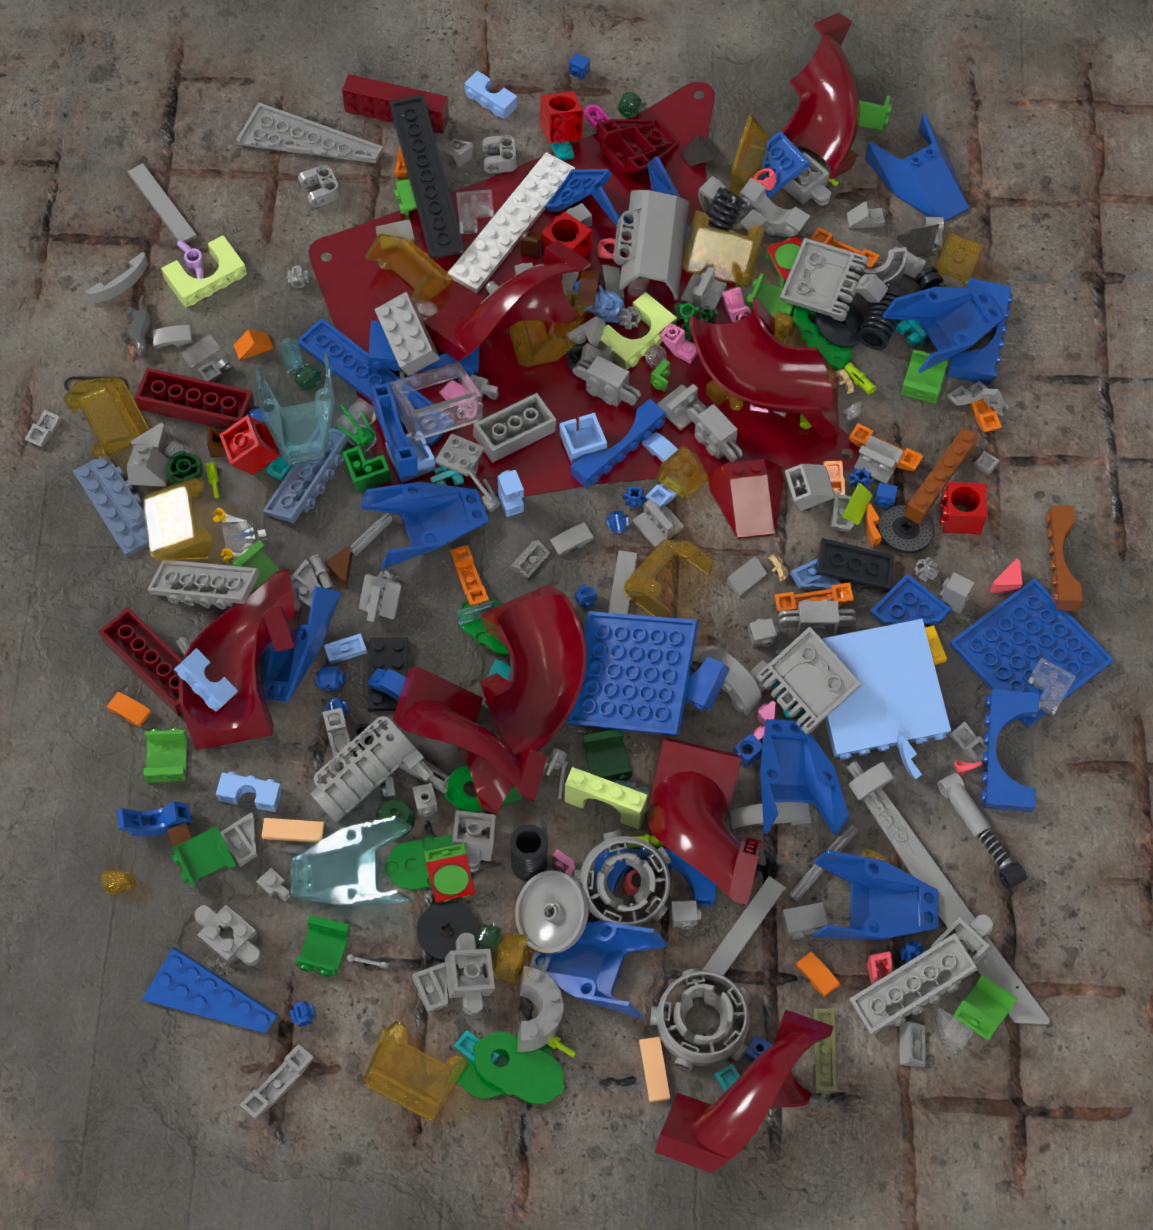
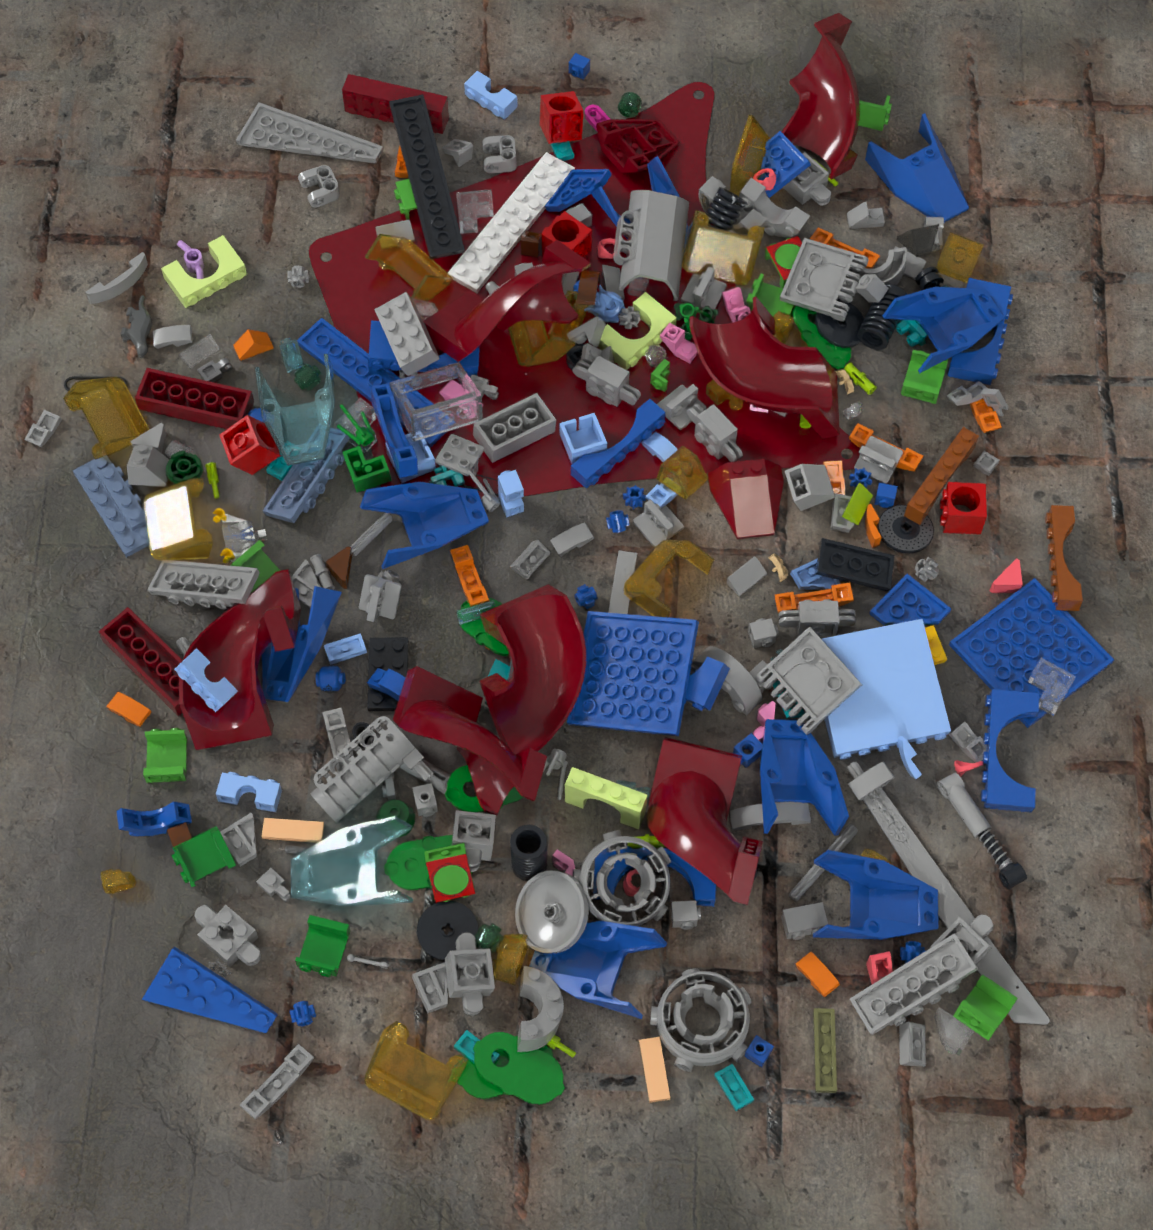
light grey tile [128,163,197,244] -> none
reddish brown slope [207,427,227,457] -> none
blue gear [325,698,350,719] -> none
dark green panel [583,729,632,783] -> none
dark red piece [655,1009,834,1173] -> none
clear smoke slope [681,135,720,167] -> none
light grey tile [702,876,786,985] -> none
light grey brick [939,572,975,614] -> none

